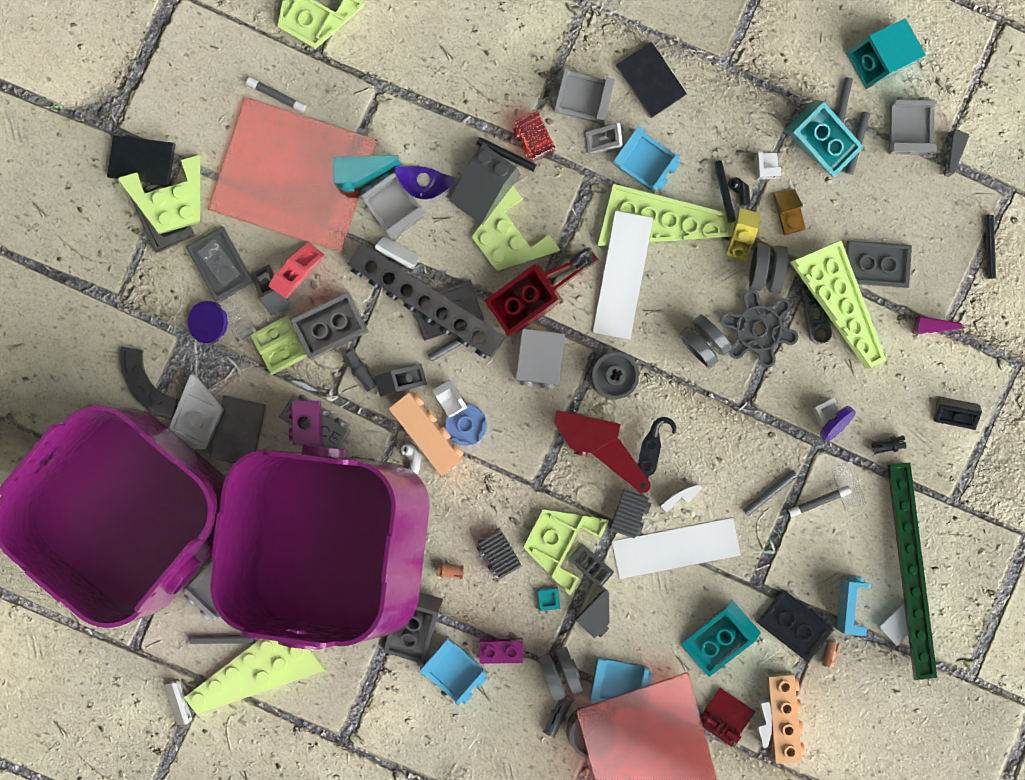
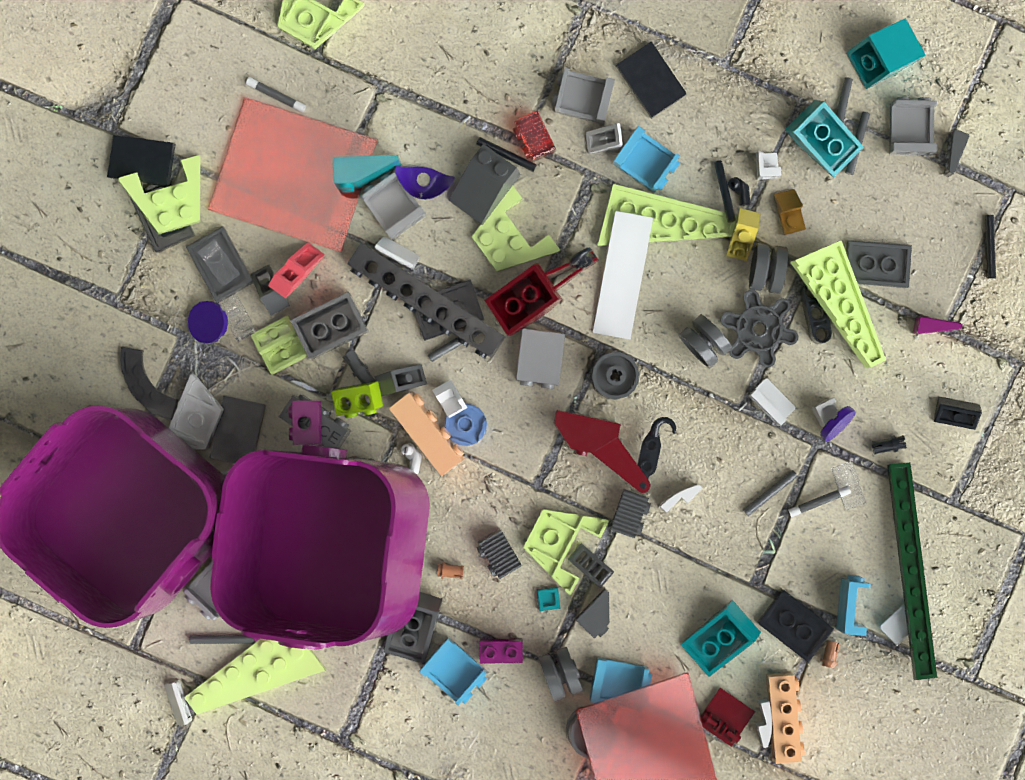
dark grey pin [542,695,574,738] -> none
white sticker [612,518,741,579] -> none
none -> lime brick [331,381,383,418]
none -> white panel [748,378,796,426]

